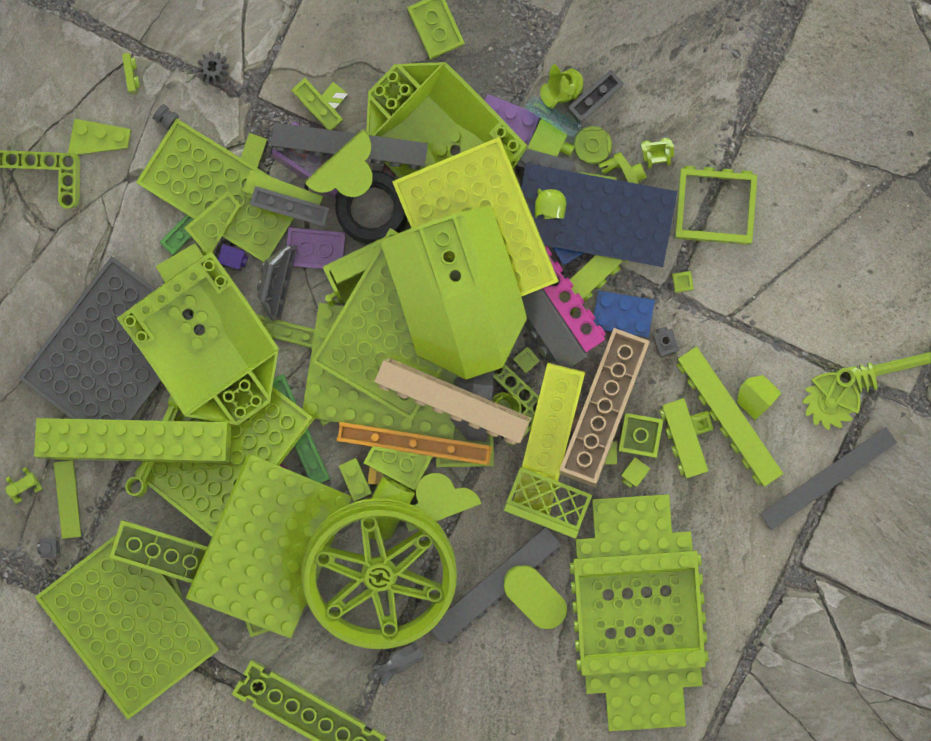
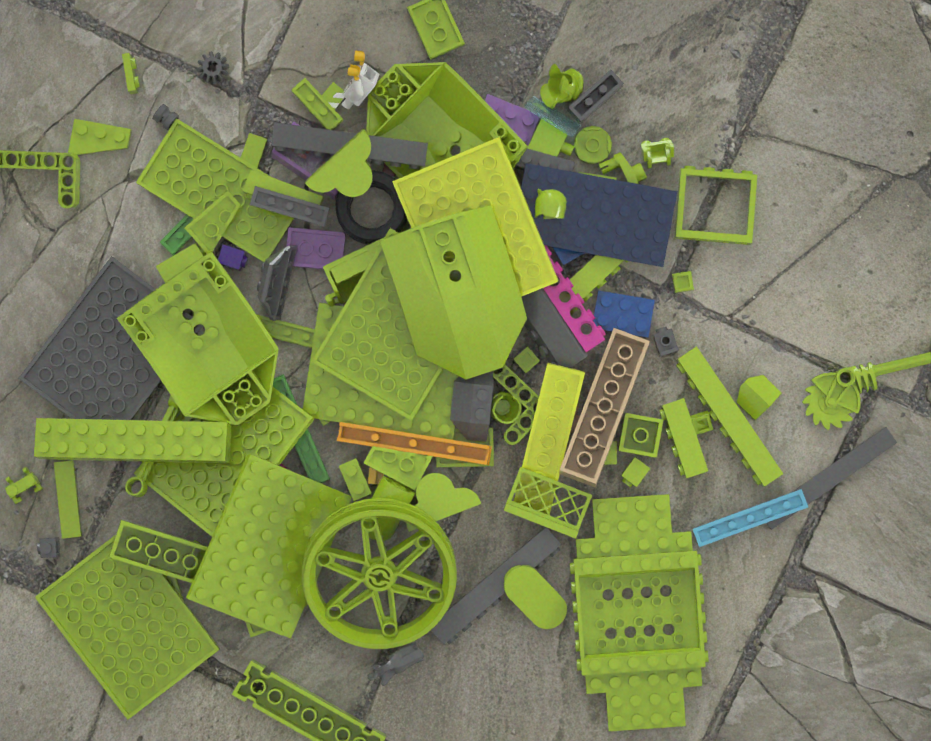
tan brick [375,357,532,445] -> none
none -> white torso [341,50,379,109]
none -> medium azure plate [693,489,808,547]

